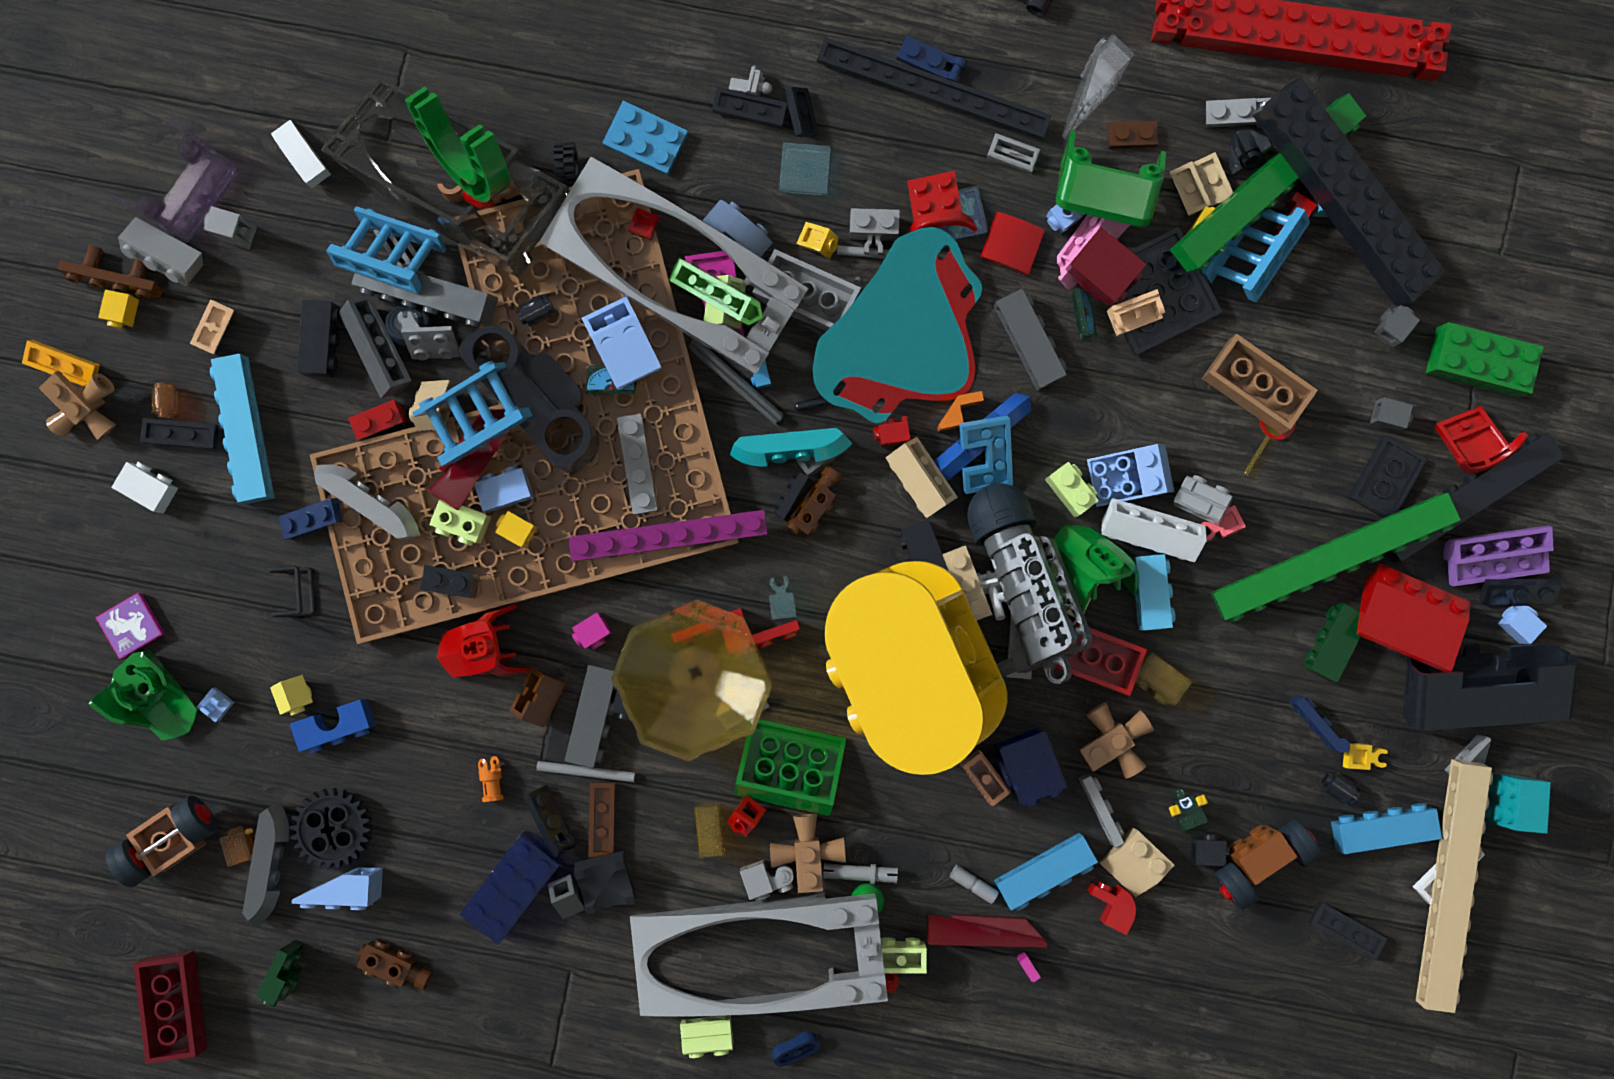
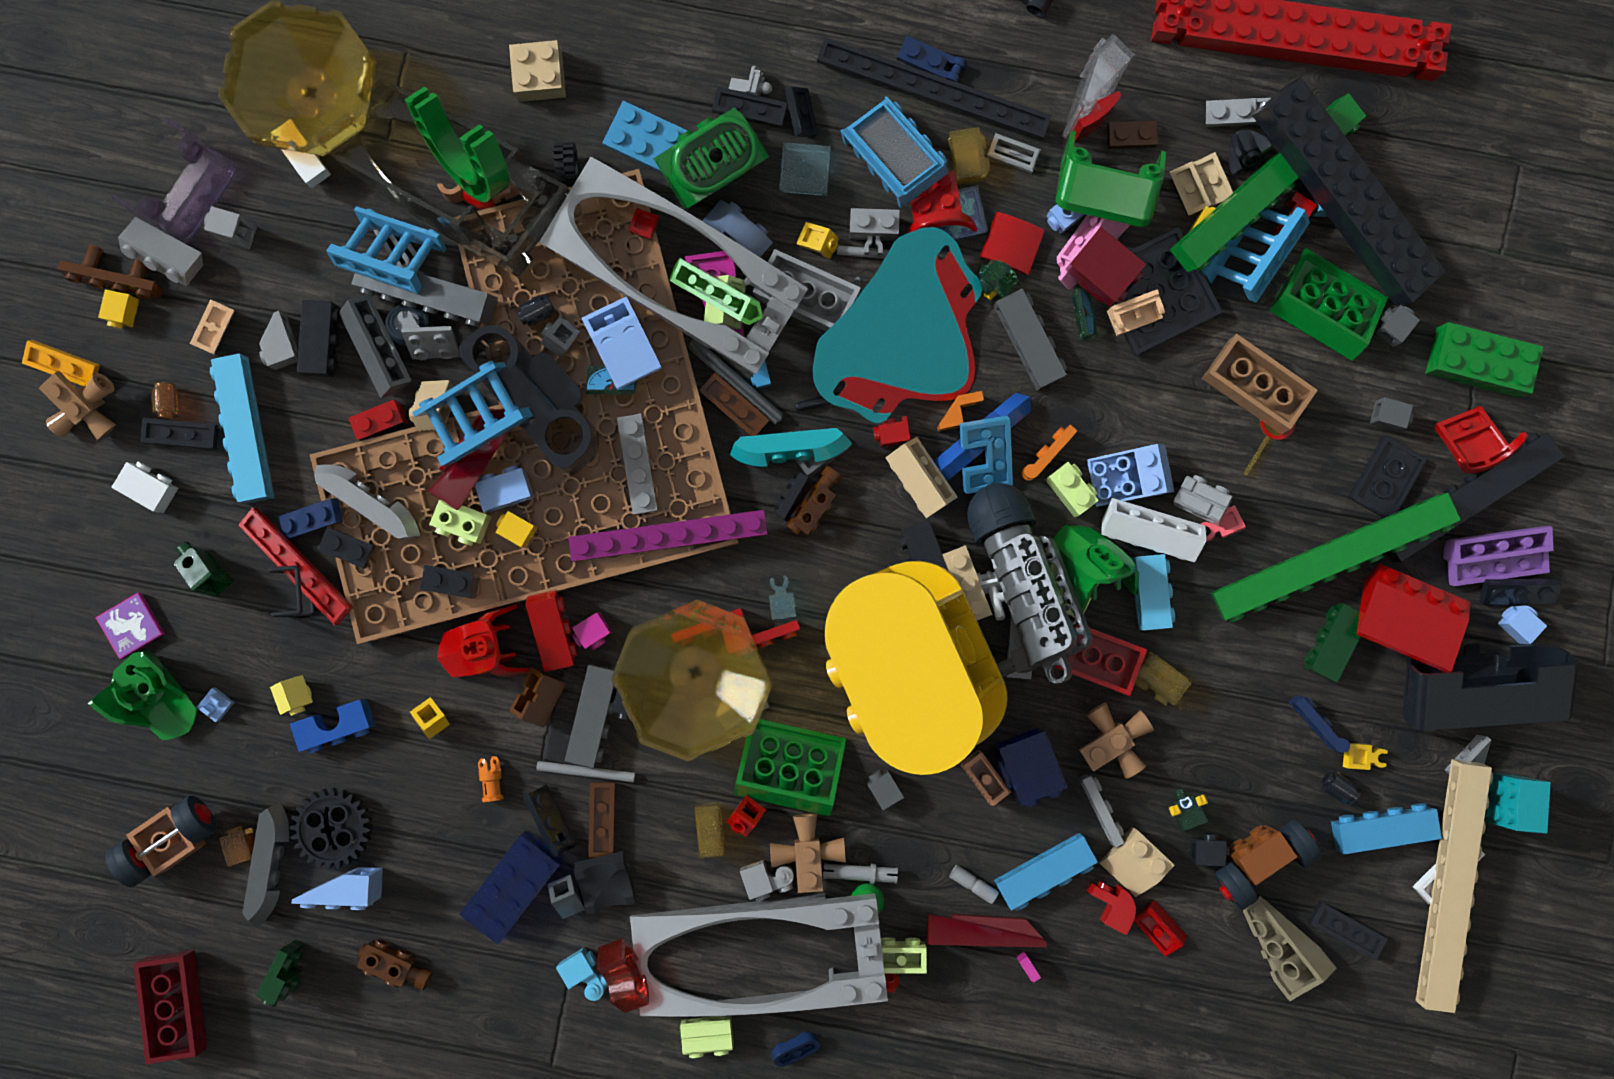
none -> dark green torso [174,542,234,598]
none -> clear yellow windscreen [218,0,377,156]
none -> red tile [238,507,353,625]
none -> light grey slope [259,311,299,370]
none -> black plate [318,527,375,569]
none -> yellow brick [410,697,450,740]
none -> tan brick [509,40,566,102]
none -> red brick [525,590,578,672]
none -> dark grey brick [540,317,580,357]
none -> medium azure brick [556,947,610,1001]
none -> clear red brick [596,938,649,1013]
none -> green brick [653,107,769,209]
none -> reddish brown plate [699,373,770,436]
none -> window [840,96,947,208]
none -> dark grey brick [867,769,904,810]
none -> clear yellow brick [948,127,990,185]
none -> clear green piece [978,260,1019,300]
none -> orange plate [1021,425,1077,481]
none -> red slope [1073,91,1121,143]
none -> red slope [1134,900,1187,957]
none -> dark tan wedge [1243,896,1337,1001]
none -> green slope [1269,248,1388,361]

